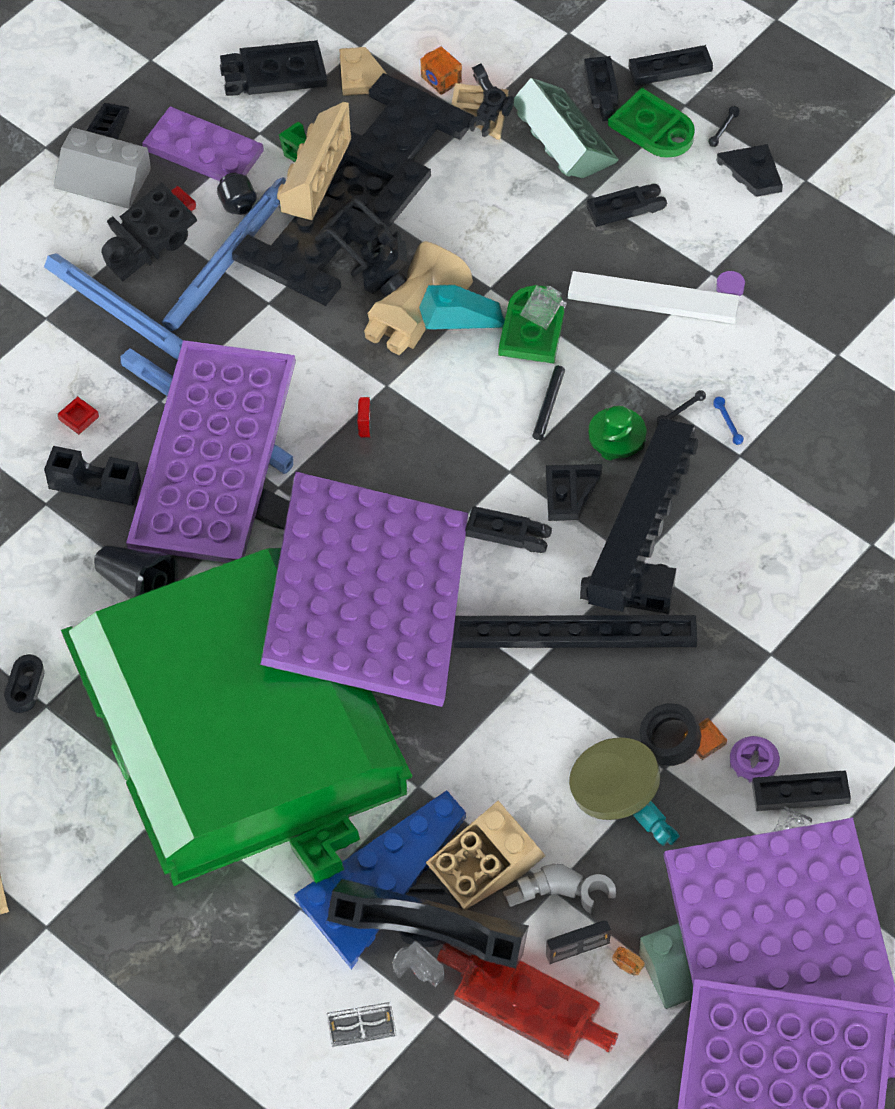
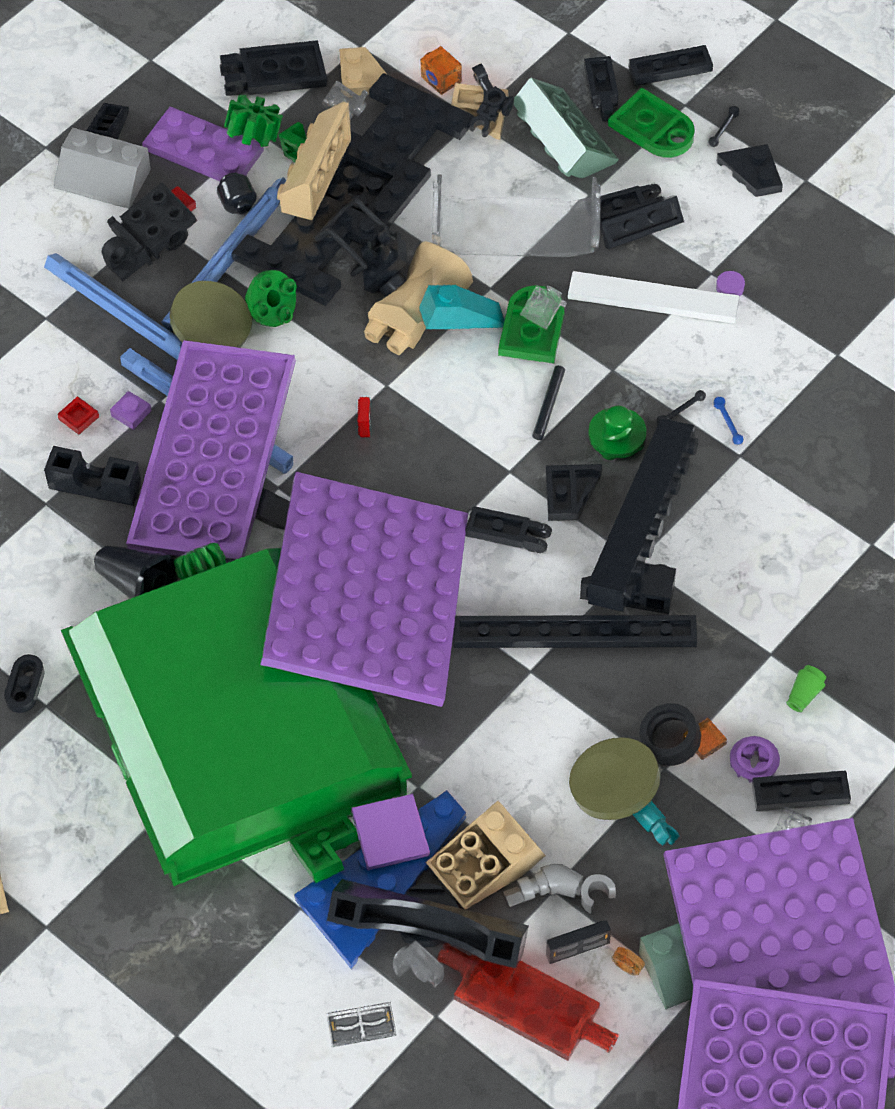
none -> medium lavender plate [110,391,152,430]
none -> olive piece [170,281,252,348]
none -> green gear [174,543,226,580]
none -> green gear [224,95,283,147]
none -> green plate [245,270,297,327]
none -> clear bracket [321,81,368,119]
none -> medium lavender tile [351,794,430,870]
none -> clear piece [432,174,601,257]
none -> black plate [598,195,684,249]
none -> bright green cone [786,665,826,713]

